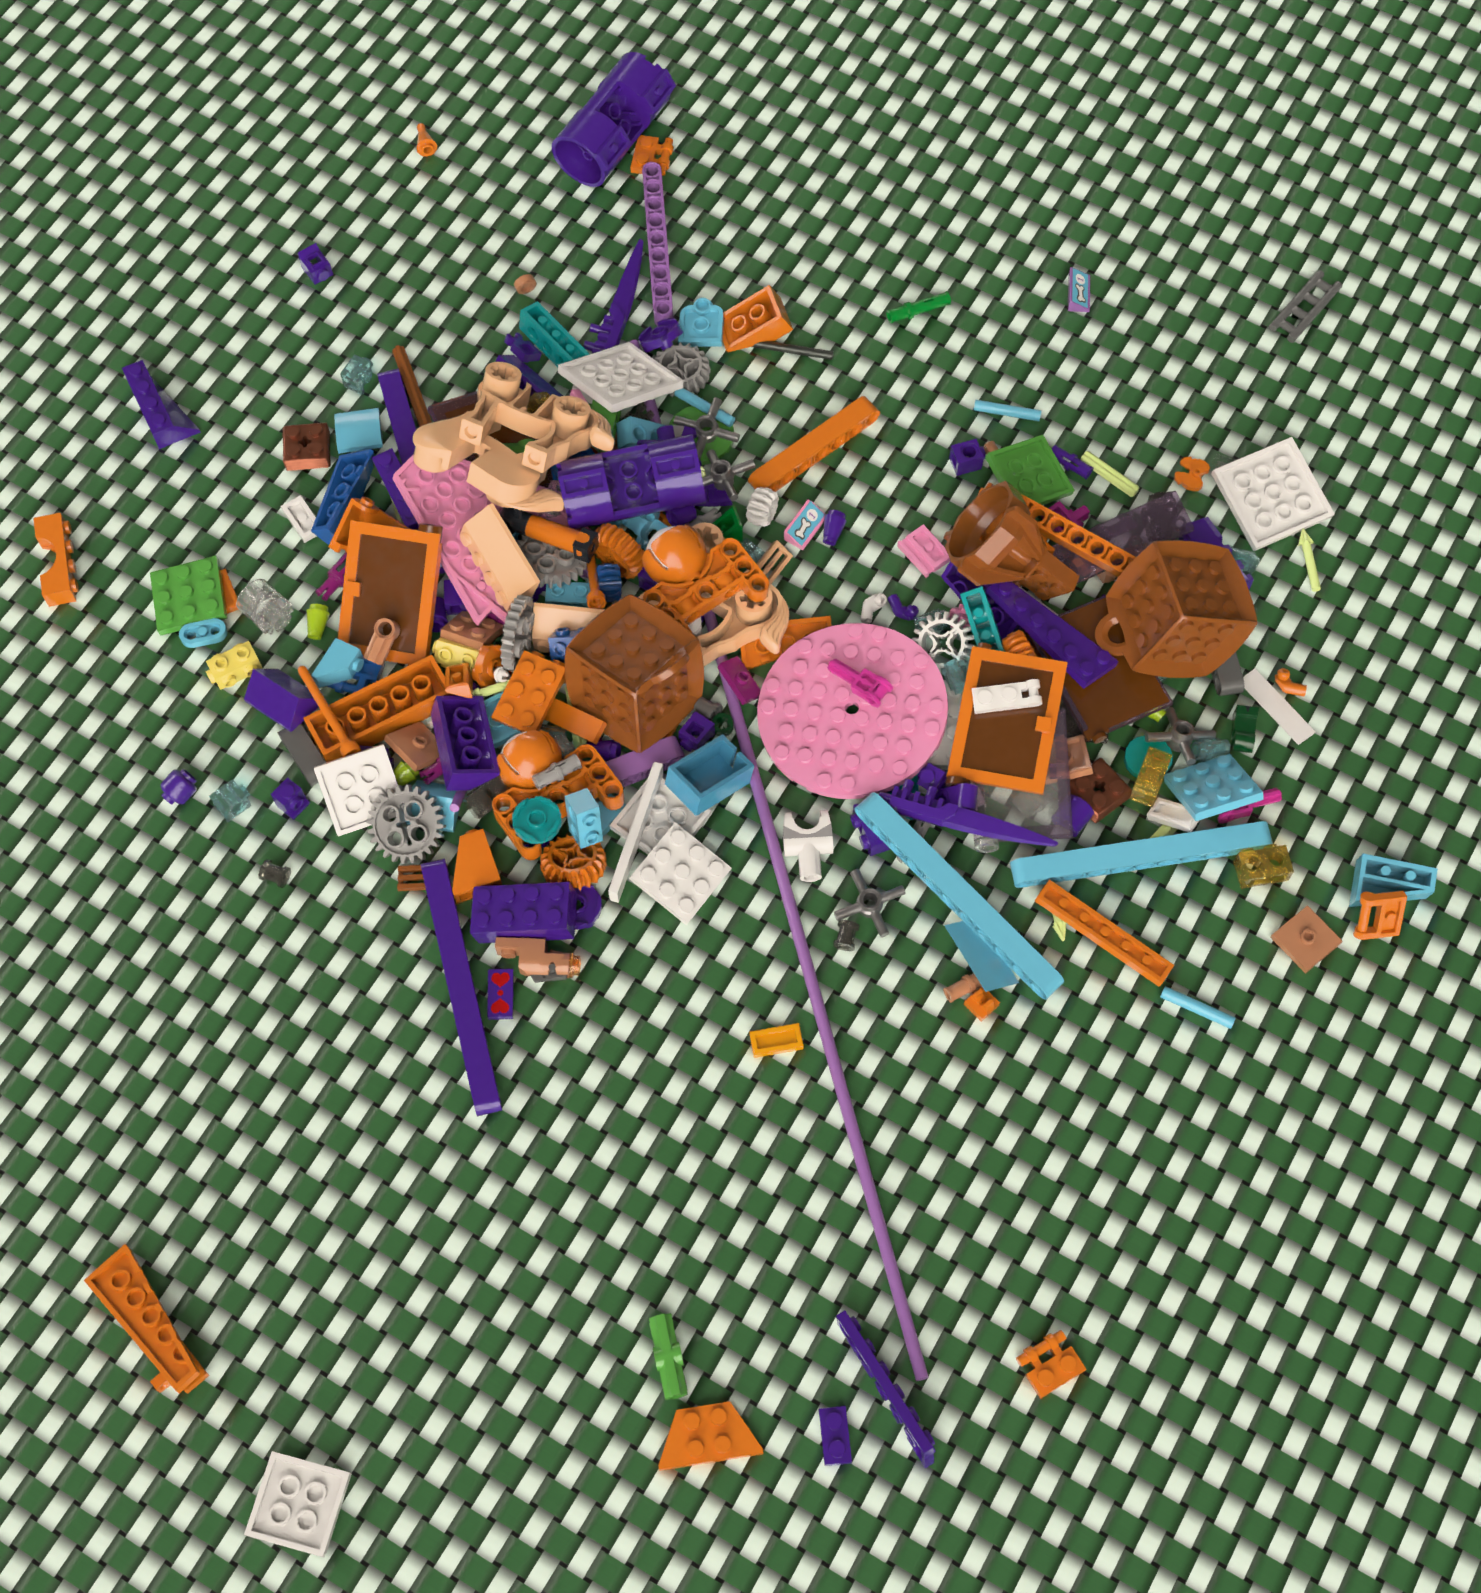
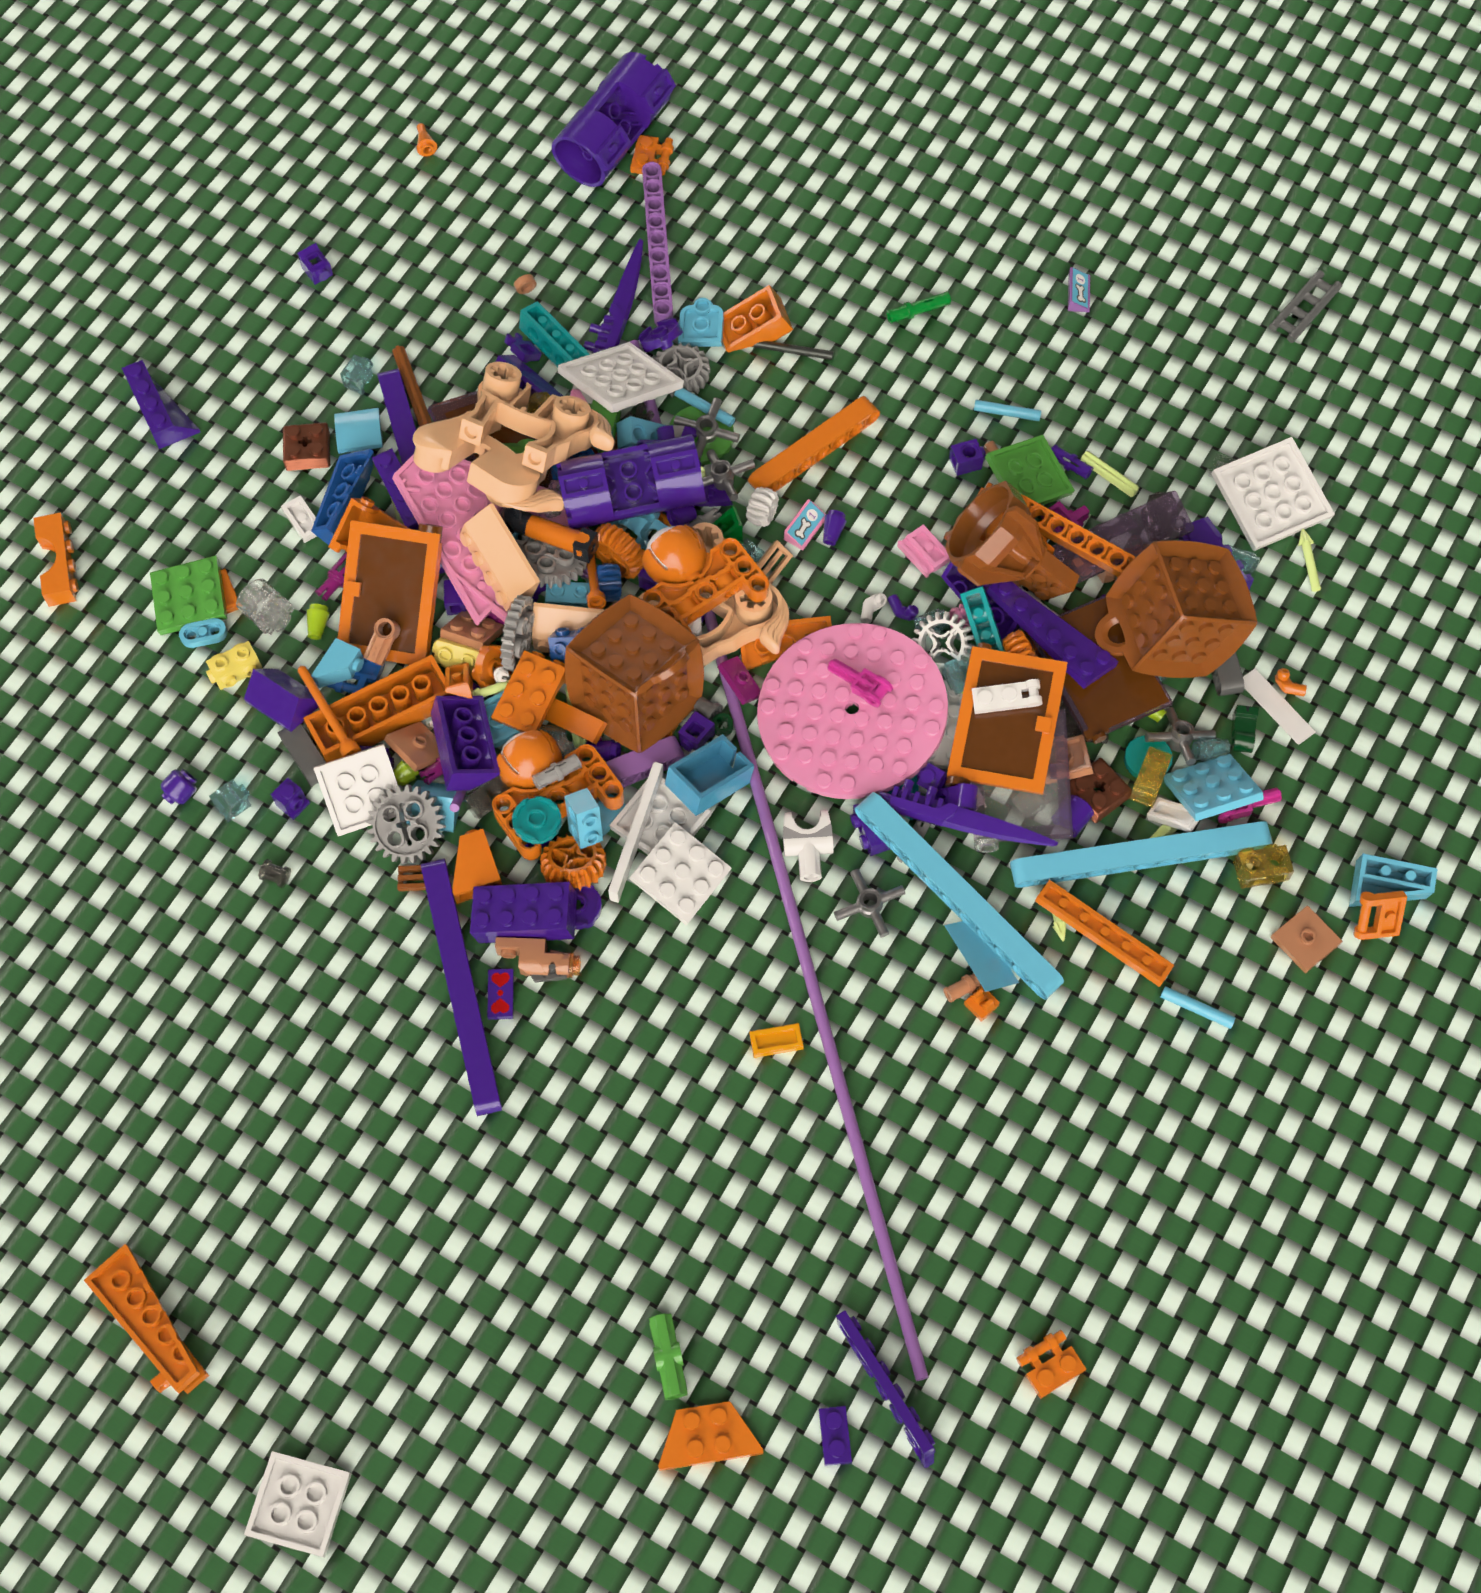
dark purple cone [432,597,448,632] -> none
clear smoke bush [833,920,860,951] -> none
orange piece [1174,456,1210,491] -> none

